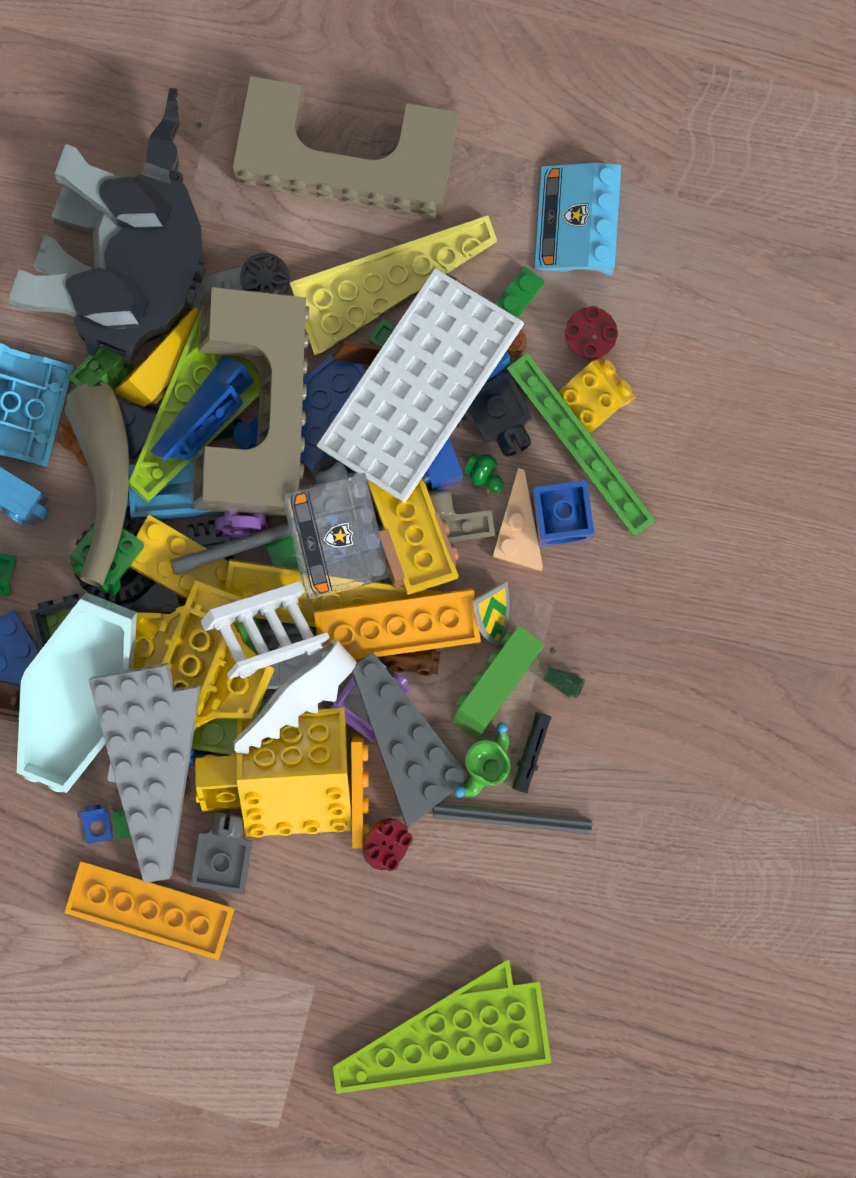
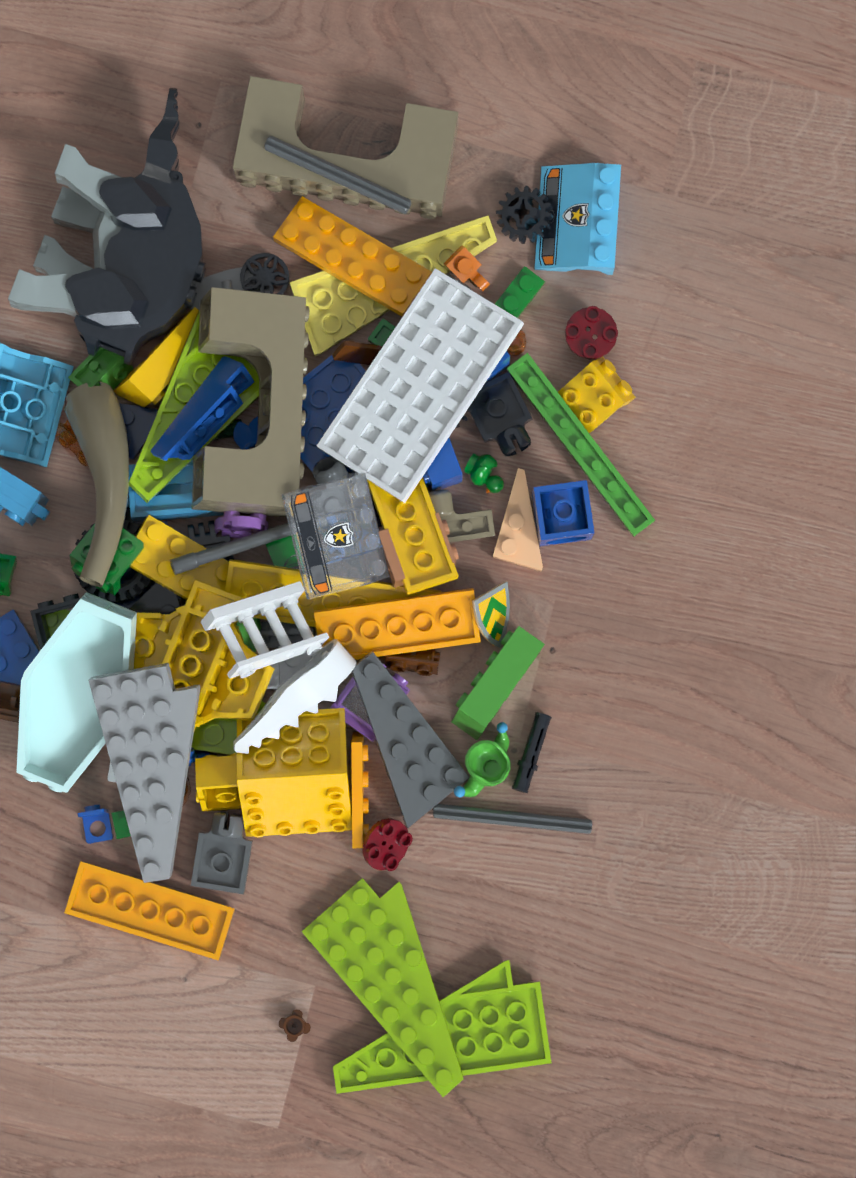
clear green cone [543,667,585,699] -> none
none -> dark grey axle [264,136,411,214]
none -> light orange plate [273,196,432,317]
none -> reddish brown plate [279,1009,311,1042]
none -> lime wing [302,878,464,1097]
none -> orange plate [444,245,490,291]
none -> black gear [496,186,554,244]

